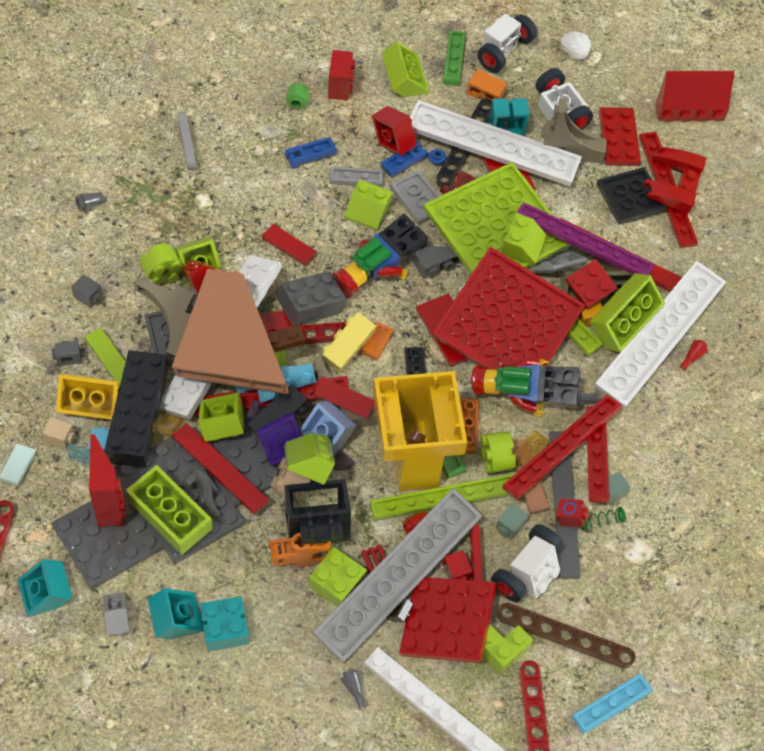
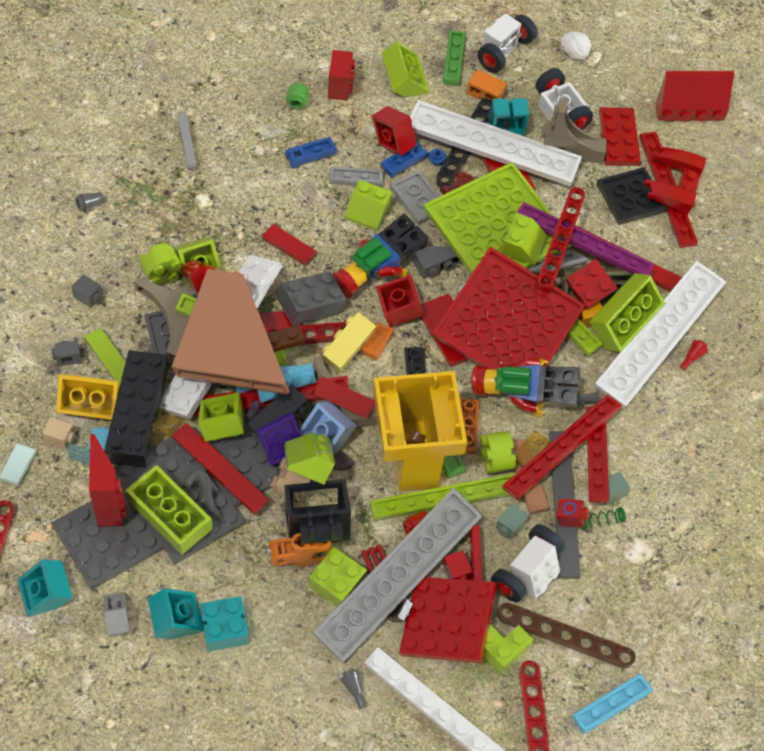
none -> lime tile [175,293,197,318]
none -> red brick [376,274,425,327]
none -> red beam [537,187,585,292]

